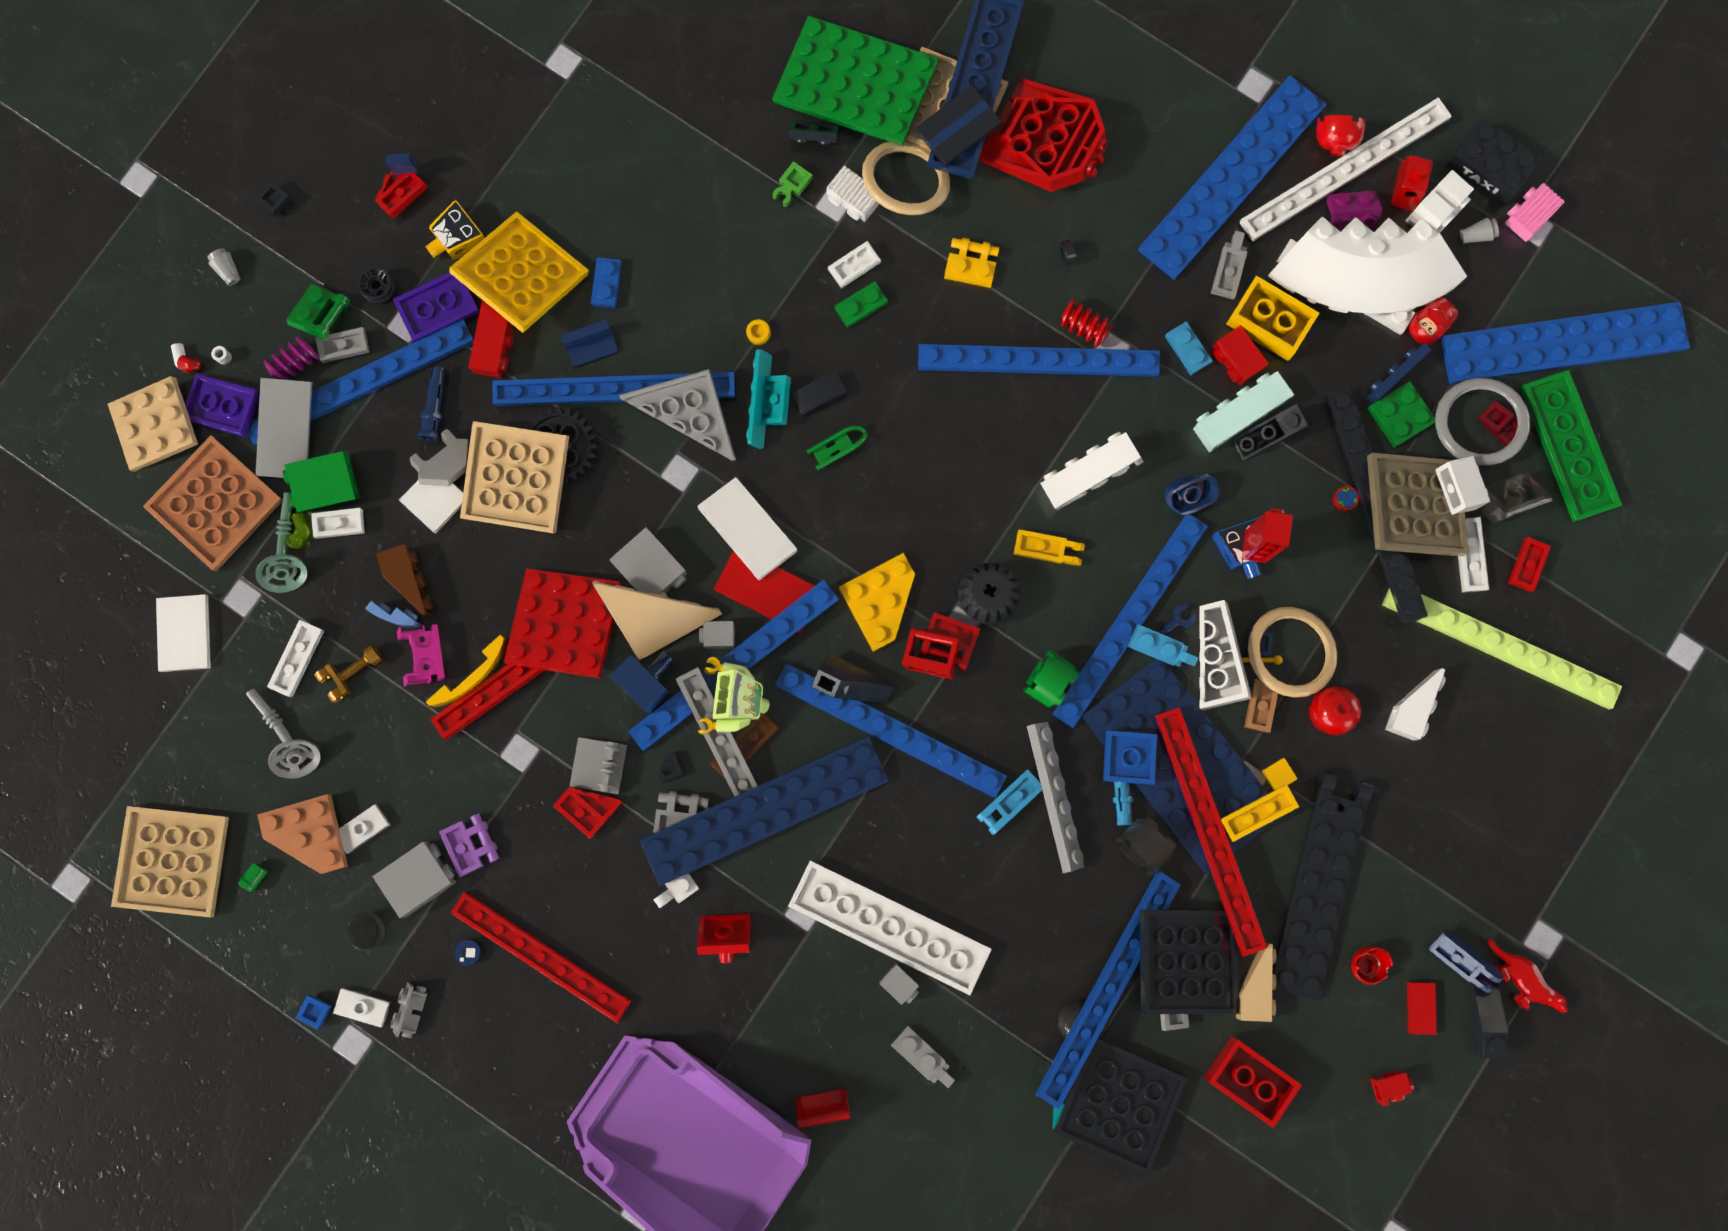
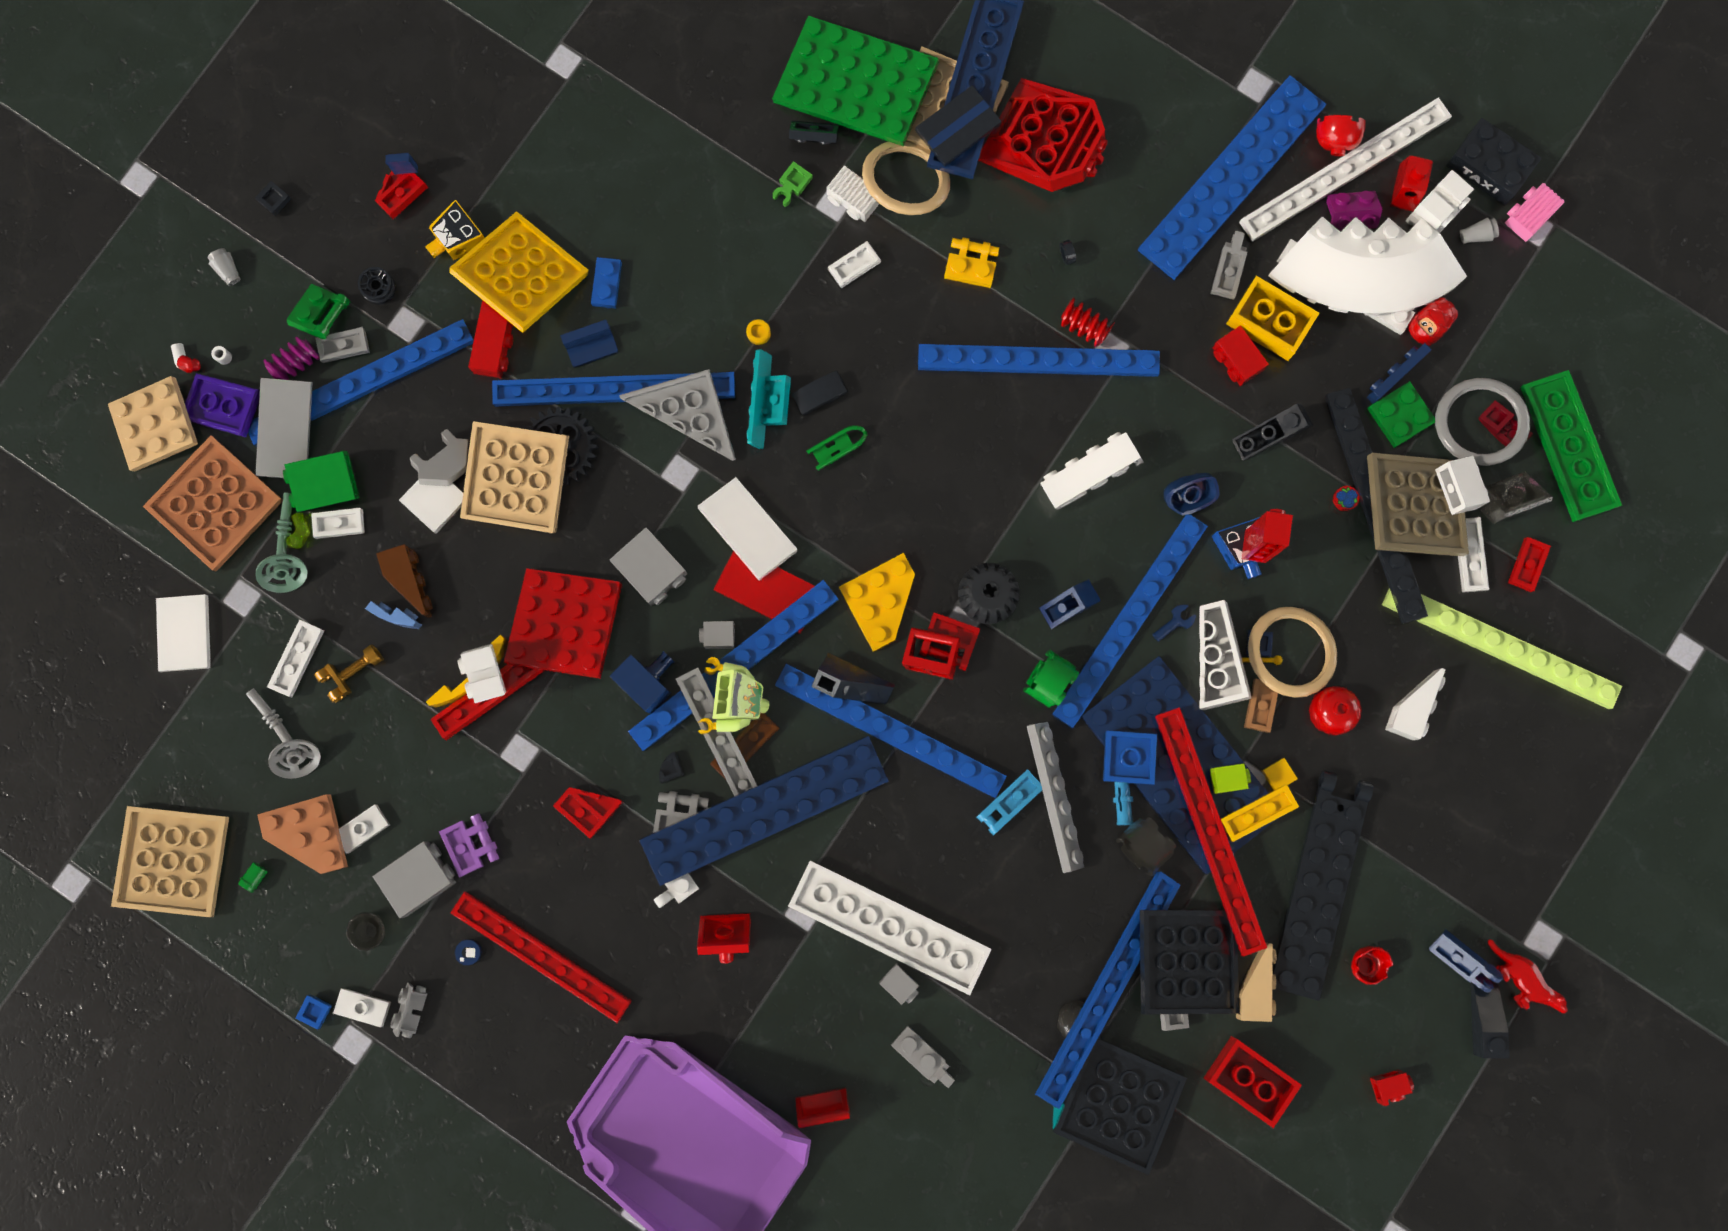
dark purple plate [393,272,480,342] -> none
dark pink piece [397,624,445,687] -> none
dark blue pin [417,367,446,442] -> none
light grey hinge [570,737,627,794] -> none
tan tile [592,581,722,661] -> none
green plate [835,281,888,328] -> none
yellow hinge [1013,530,1085,566] -> none
dark azure hinge [1128,624,1198,667] -> none
dark azure plate [1165,322,1213,376] -> none
light aqua brick [1193,371,1294,453] -> none
red tile [1407,982,1437,1035] -> none
blue plate [1440,302,1690,385] -> none
none -> white brick [457,644,506,703]
none -> dark blue slope [1039,579,1101,629]
none -> lime brick [1210,764,1251,794]

